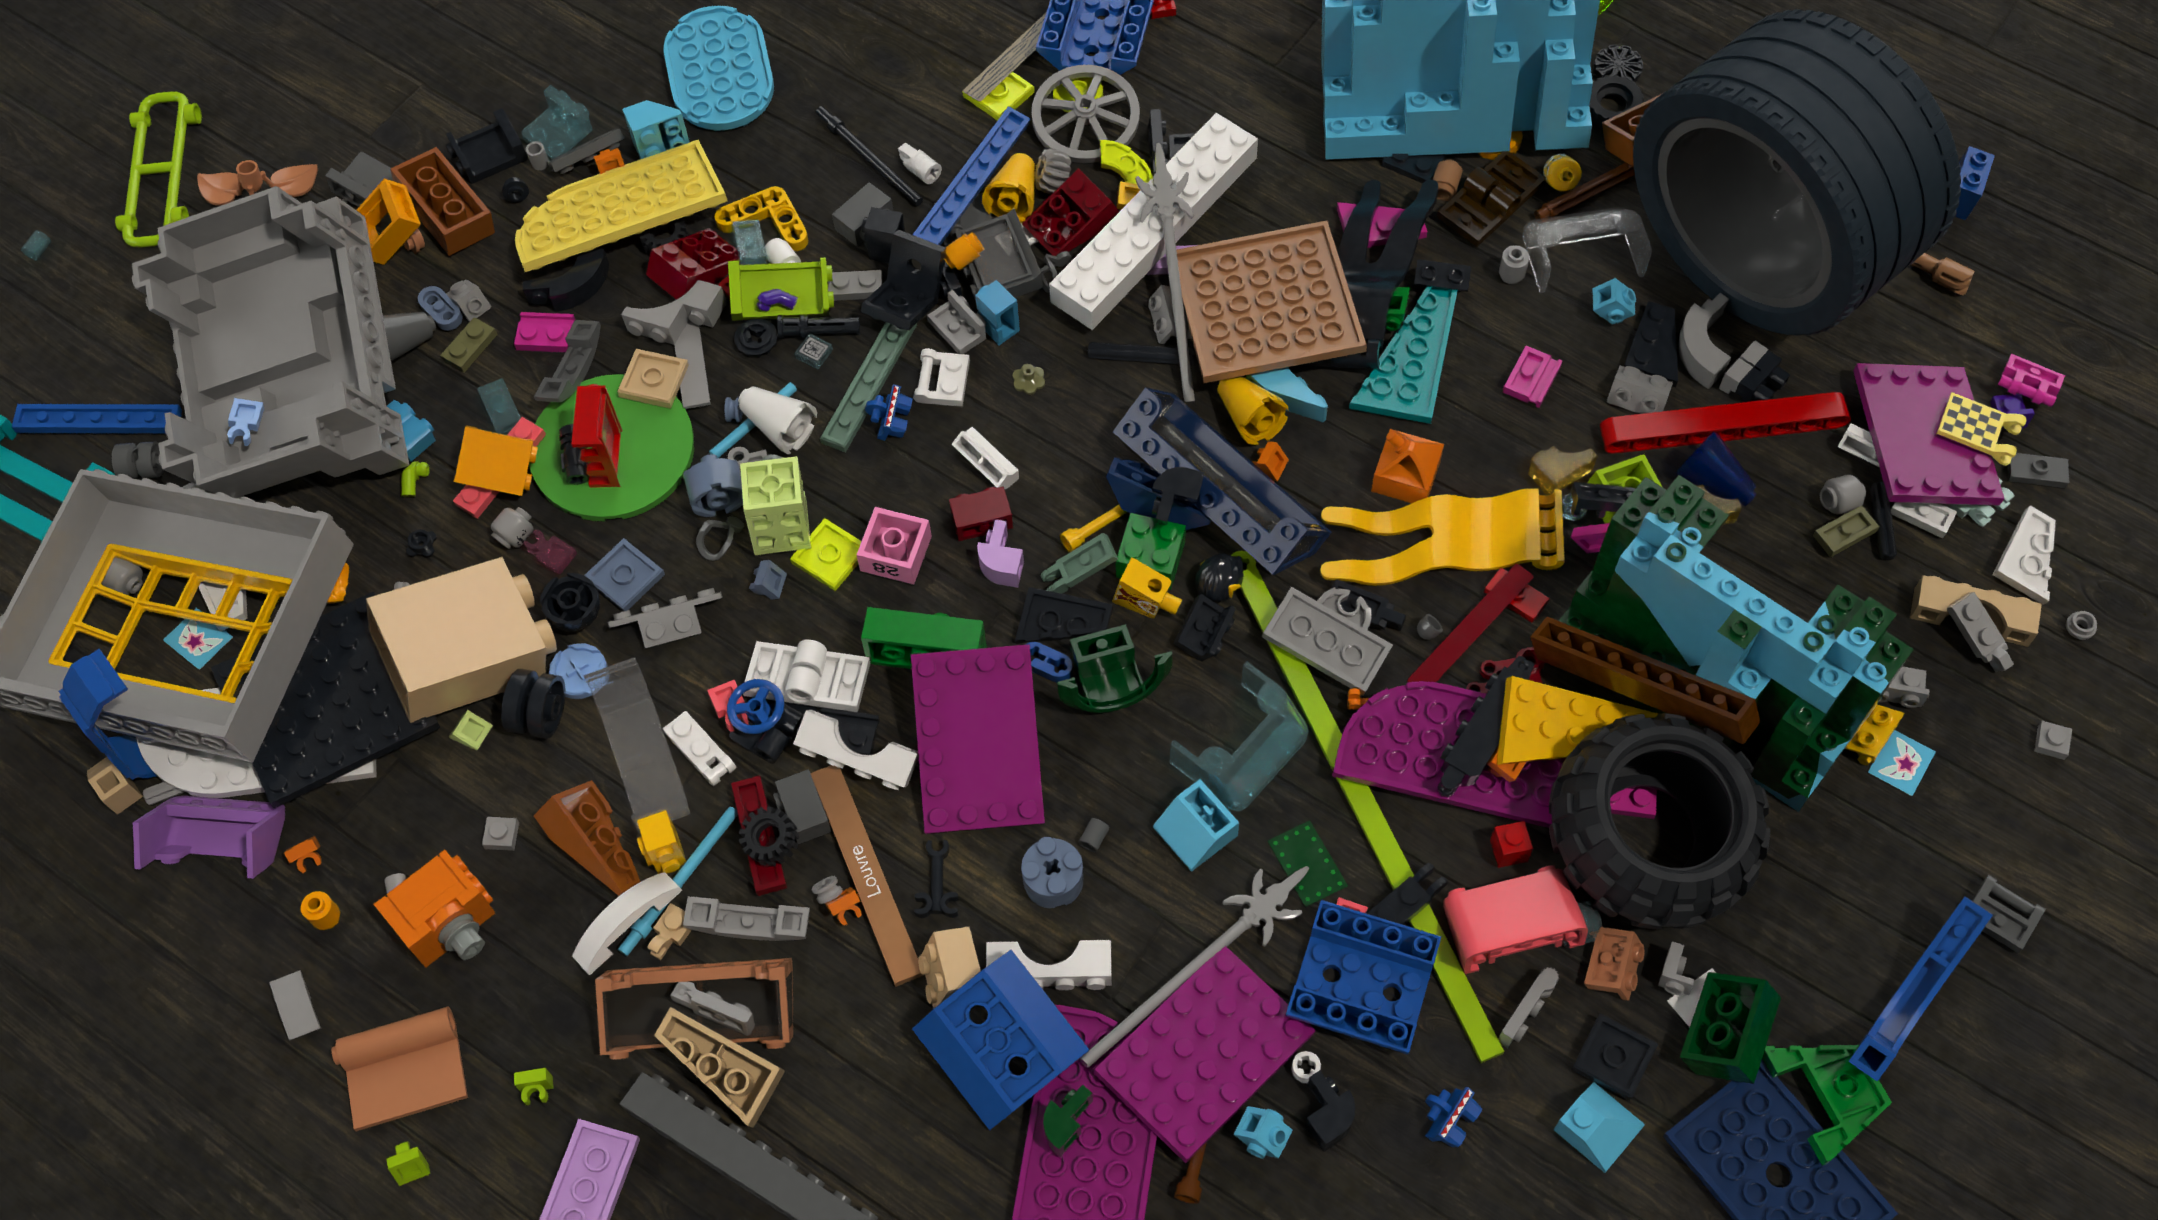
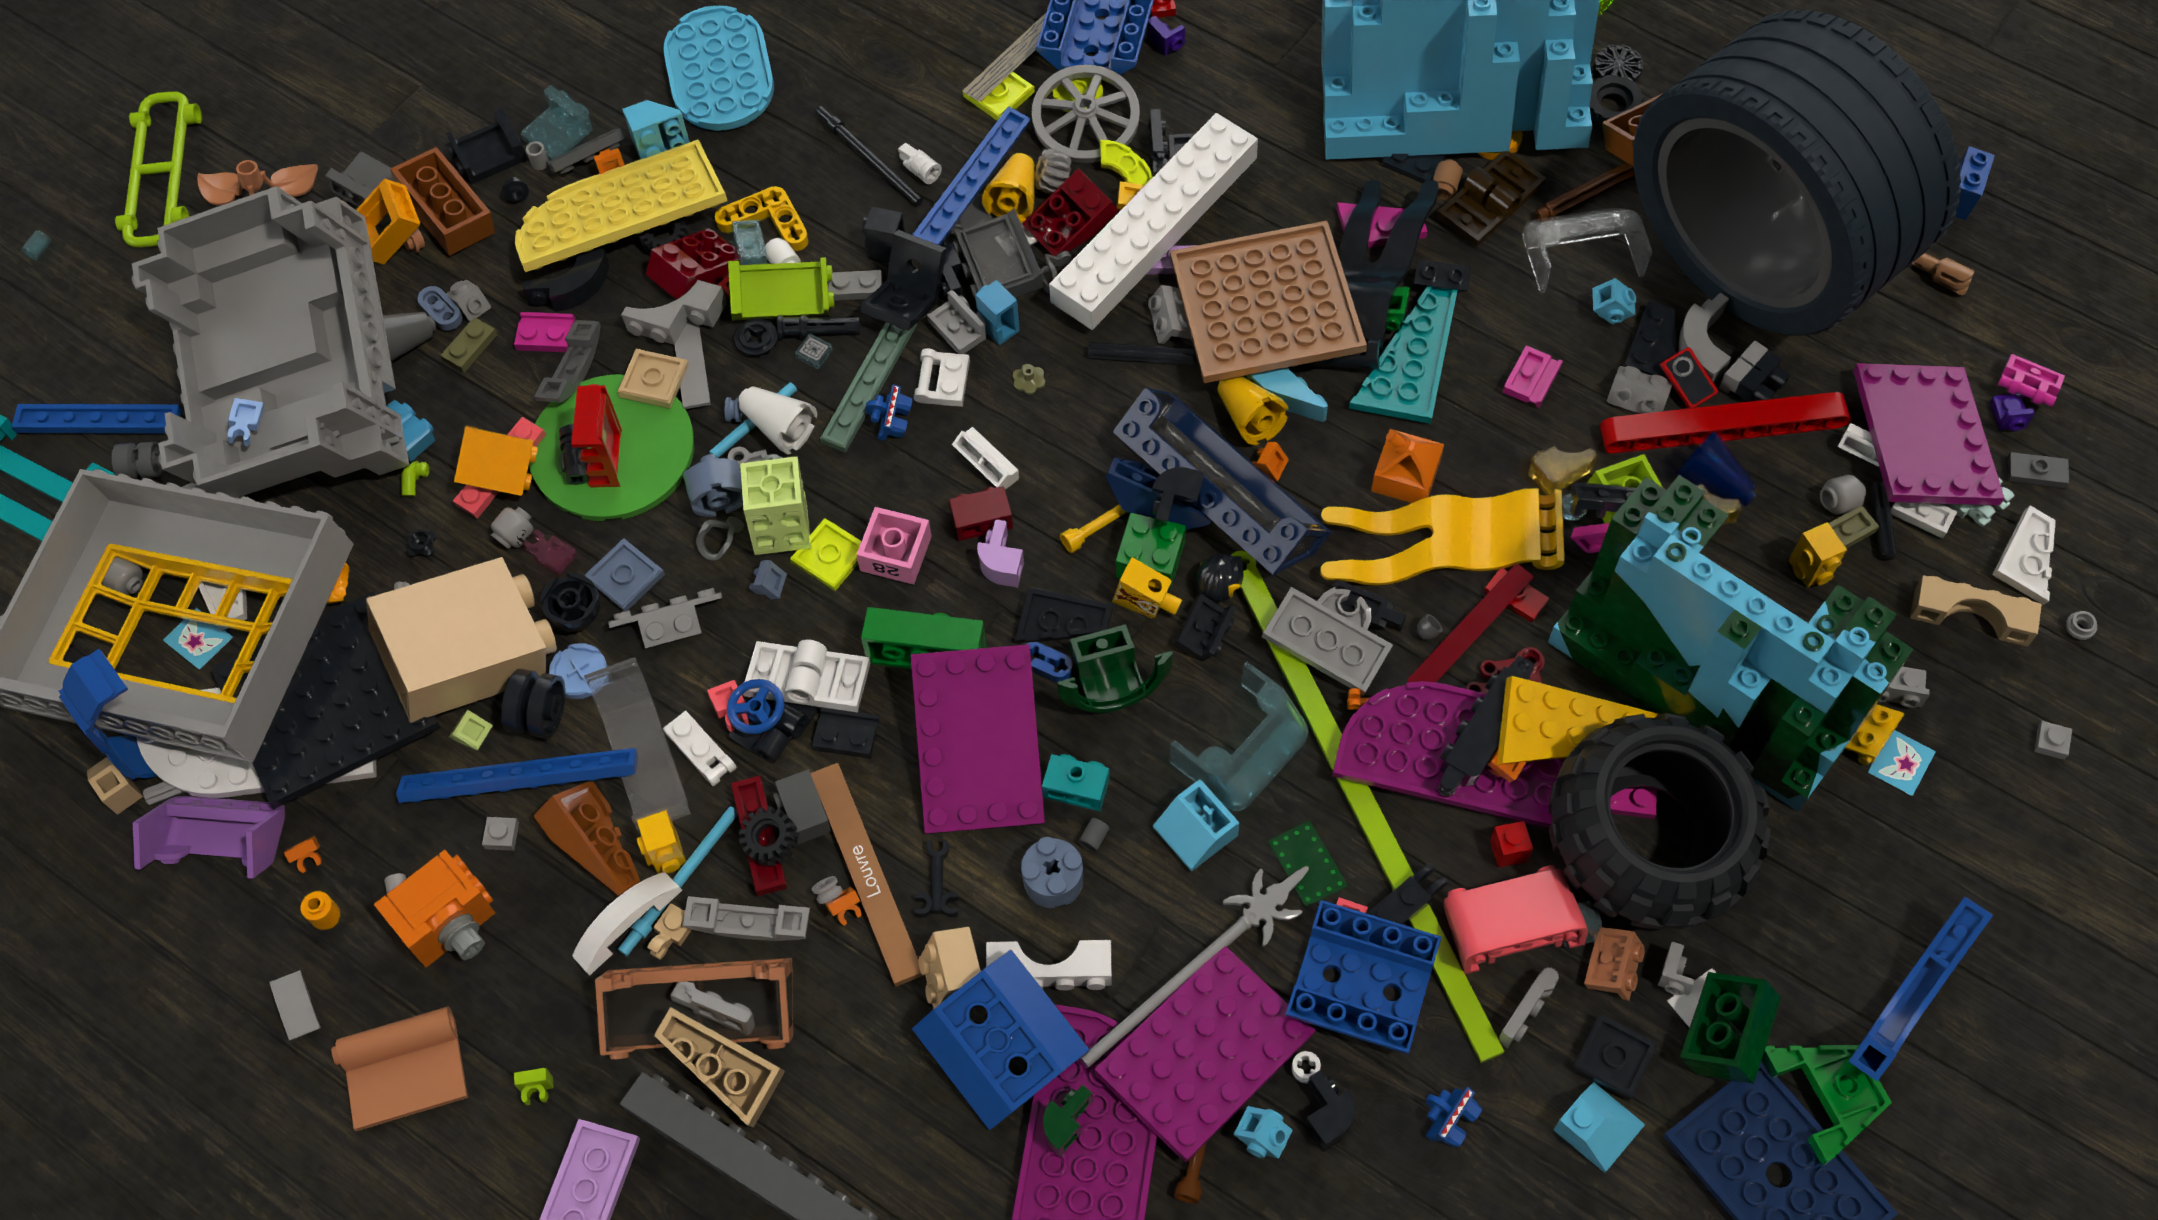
lime tile [386,1141,430,1186] -> none
clear light blue plate [477,378,521,434] -> none
dark purple arm [756,289,798,312] -> none
white arch [793,710,919,790] -> none
dark grey brick [832,182,893,247] -> none
light orange brick [944,232,985,271] -> none
sand green hinge [1040,533,1118,594] -> none
light grey piece [1135,143,1195,404] -> none
light grey brick [1499,246,1530,284] -> none
reddish brown brick [1530,617,1760,744] -> none
yellow head [1543,154,1582,191] -> none
light yellow flag [1936,392,2027,466] -> none
light grey hinge [1947,592,2014,672] -> none
dark grey plate [1972,874,2046,953] -> none
none -> blue plate [396,748,638,803]
none -> teal brick [1042,754,1110,812]
none -> dark purple bracket [1147,16,1186,56]
none -> slope [1659,347,1719,408]
none -> yellow brick [1788,522,1847,588]

